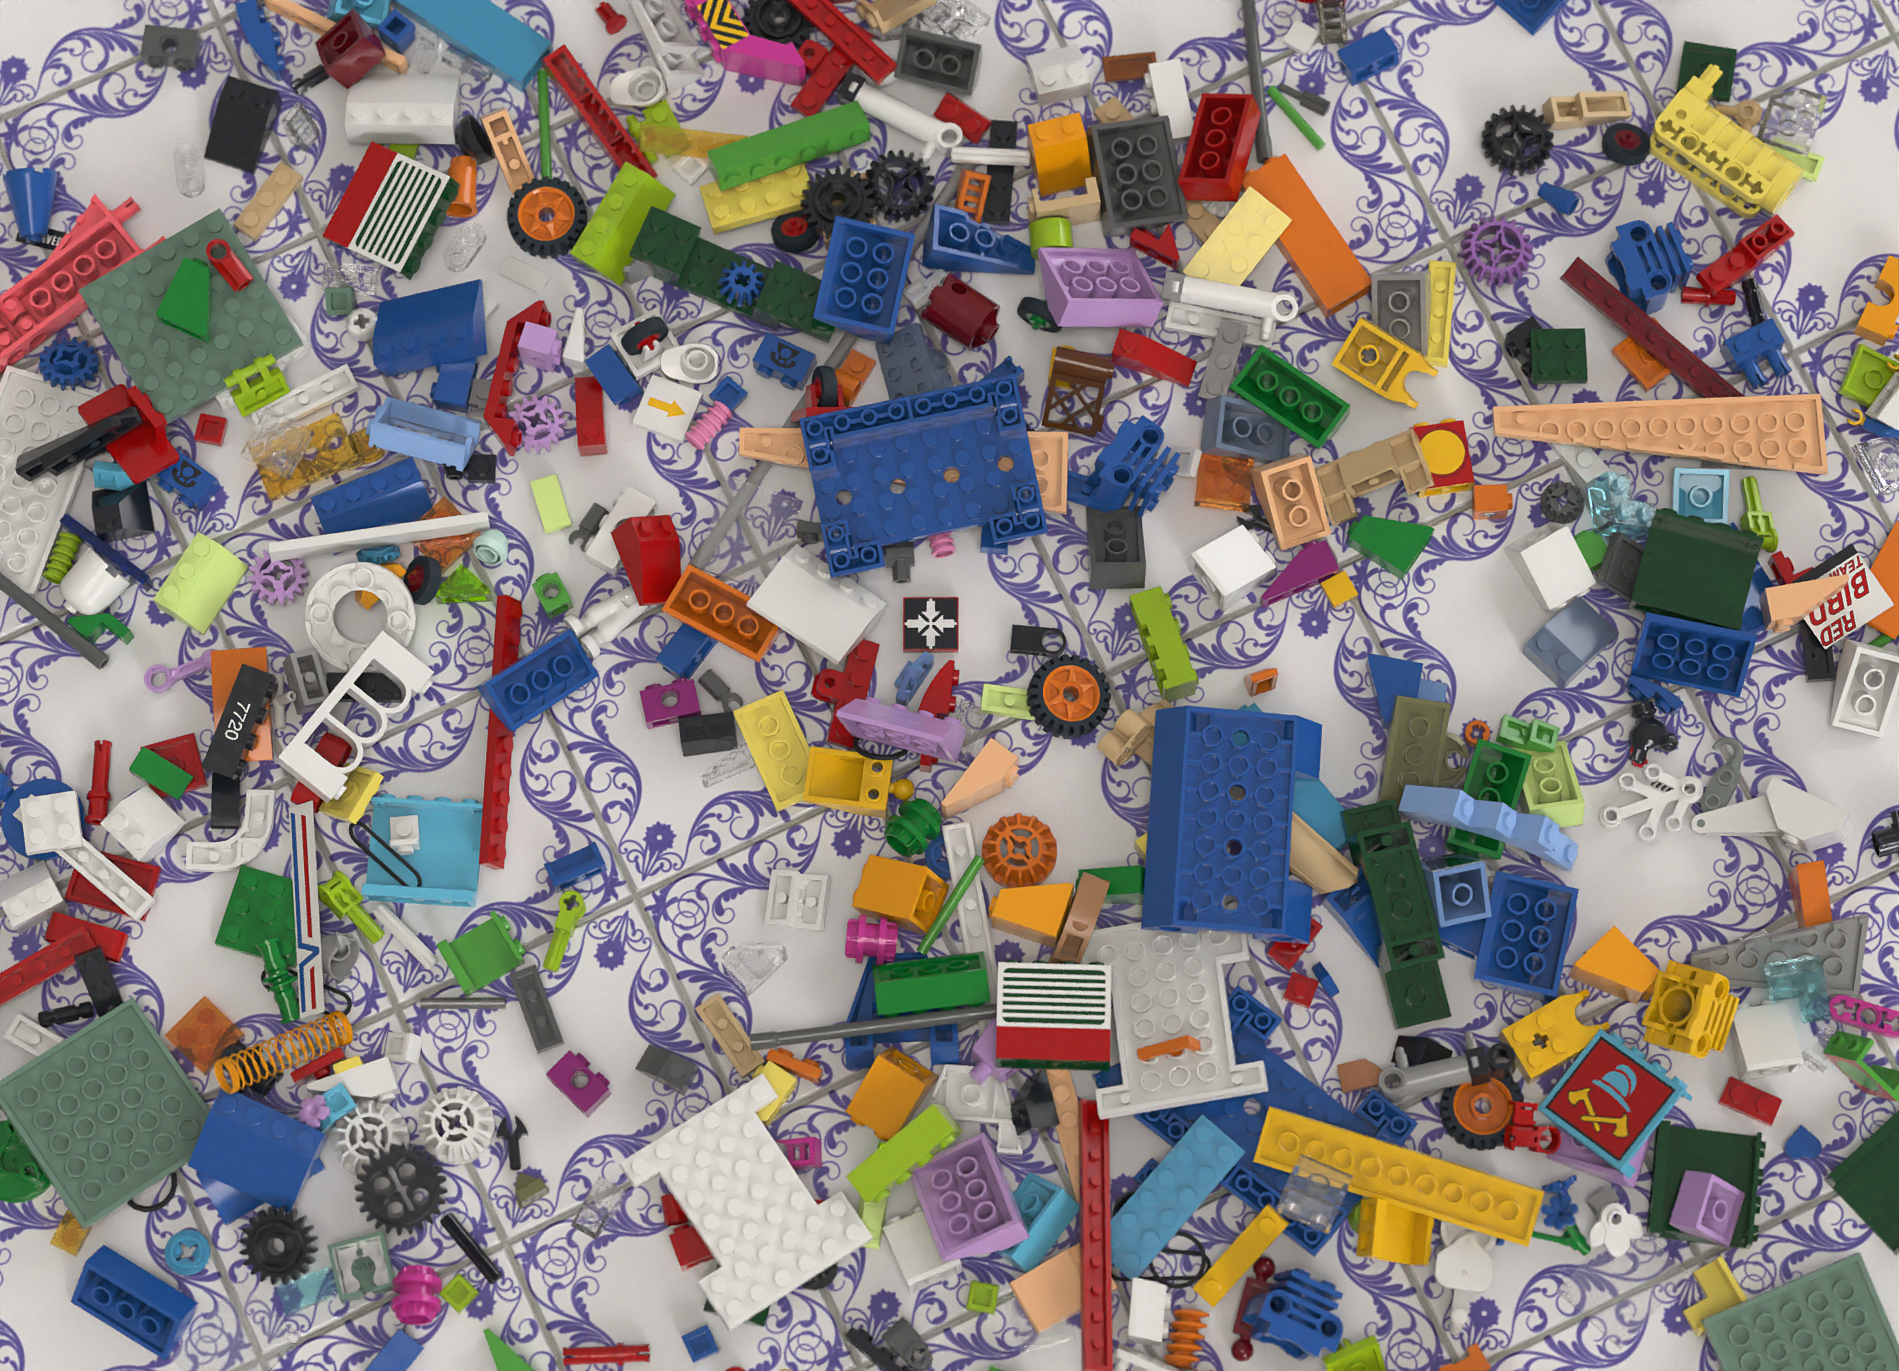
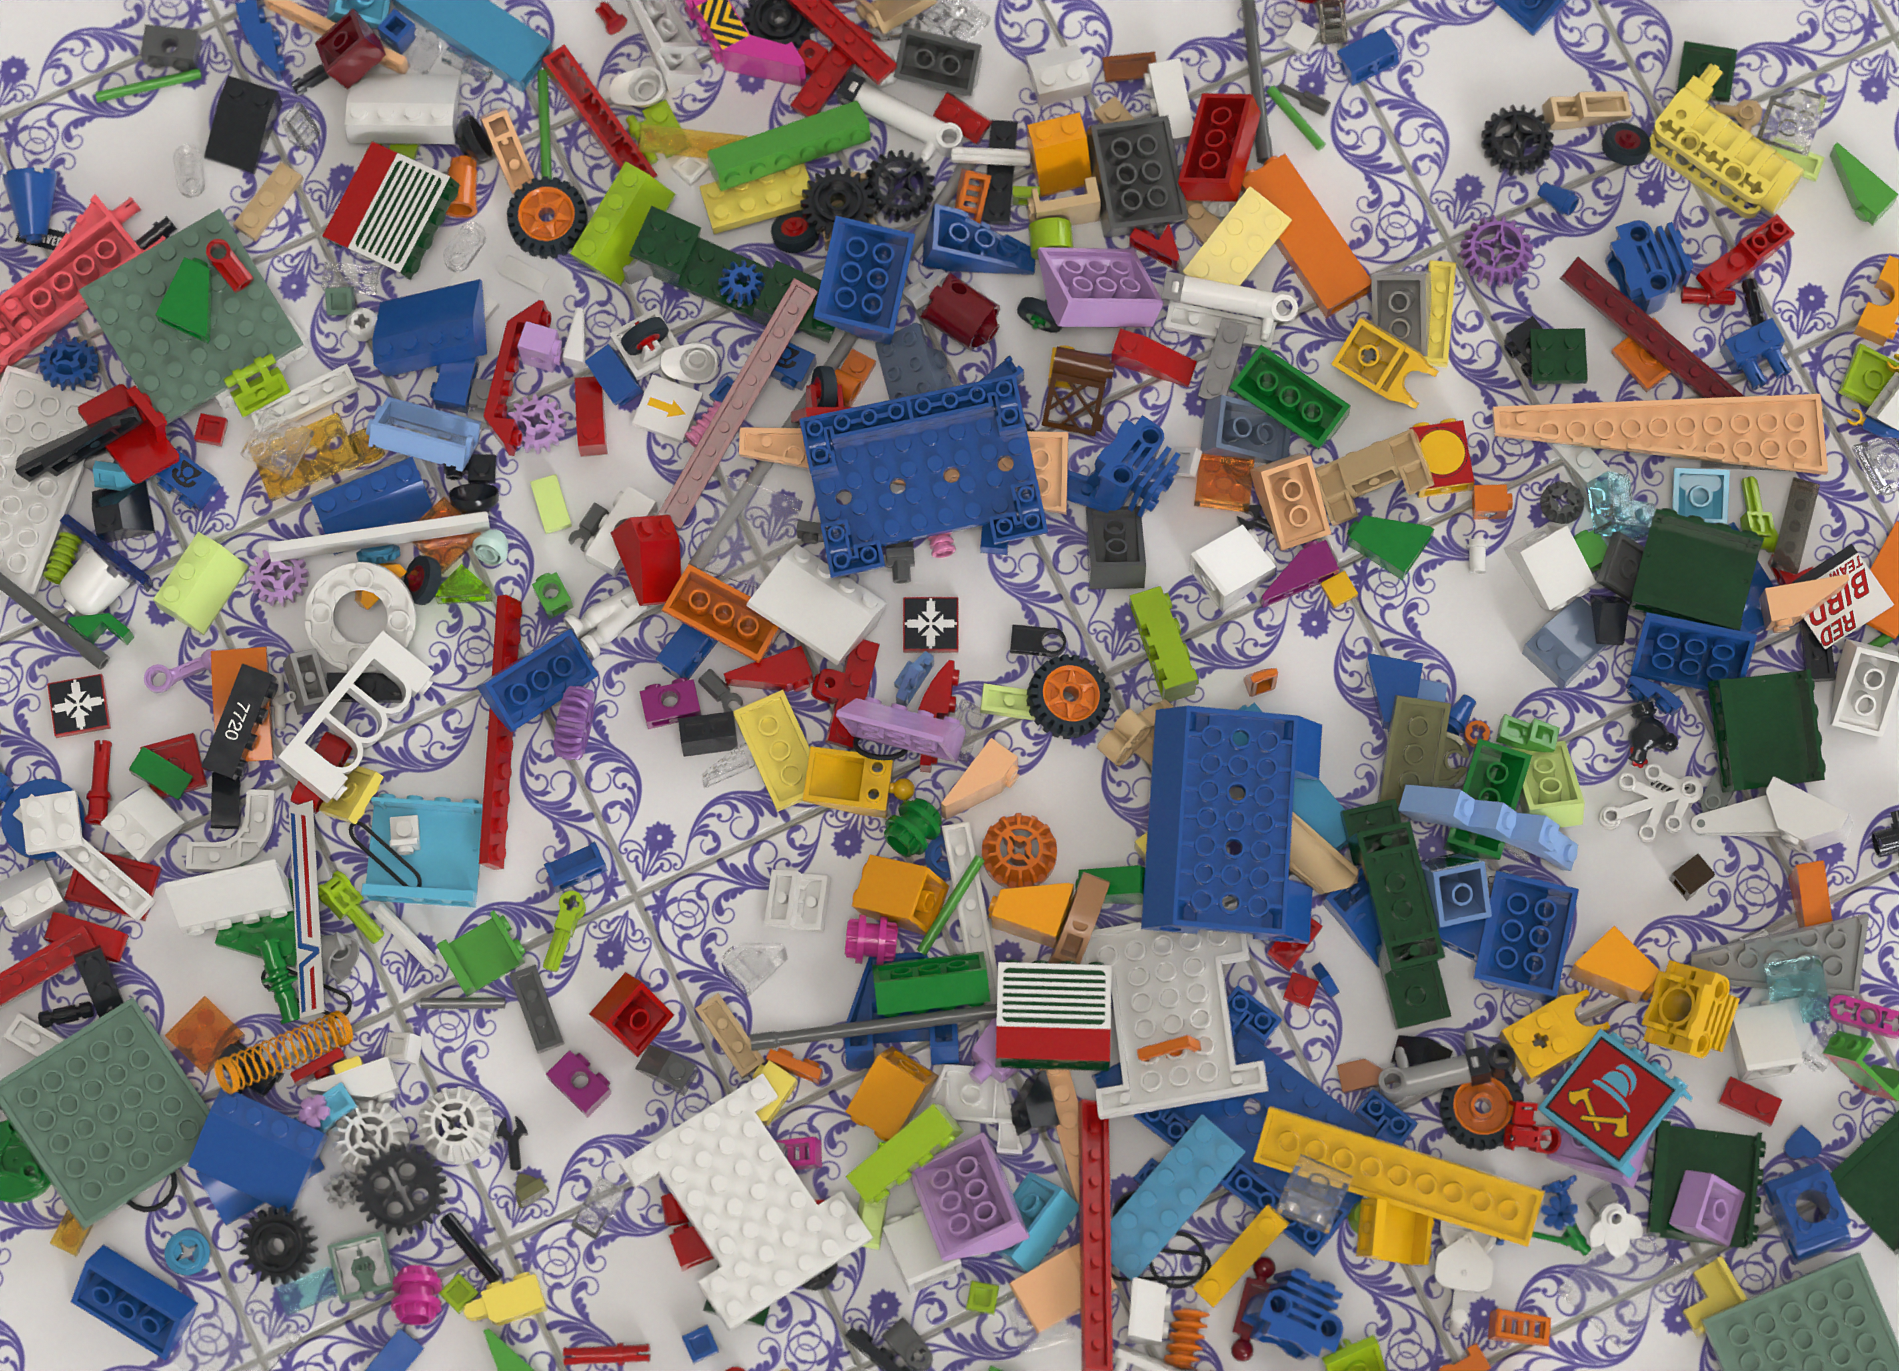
none -> tile [47,674,111,738]
none -> bright green bar [95,68,202,102]
none -> black pin [135,216,177,250]
none -> white slope [164,859,294,936]
none -> light grey gear [324,1172,361,1209]
none -> black piece [449,483,499,515]
none -> light yellow hinge [463,1272,548,1326]
none -> medium lavender gear [553,686,595,761]
none -> red slope [589,972,674,1057]
none -> plate [657,278,818,529]
none -> red slope [723,645,814,692]
none -> lime tile [1013,186,1040,206]
none -> blue cone [1447,694,1476,736]
none -> white pin [1466,538,1488,574]
none -> orange slope [1488,1308,1551,1347]
none -> black slope [1590,595,1629,646]
none -> dark brown panel [1669,854,1715,901]
none -> dark green panel [1707,669,1826,793]
none -> blue piece [1761,1162,1851,1265]
none -> clear smoke tile [1770,477,1820,574]
none -> bright green slope [1829,142,1898,226]

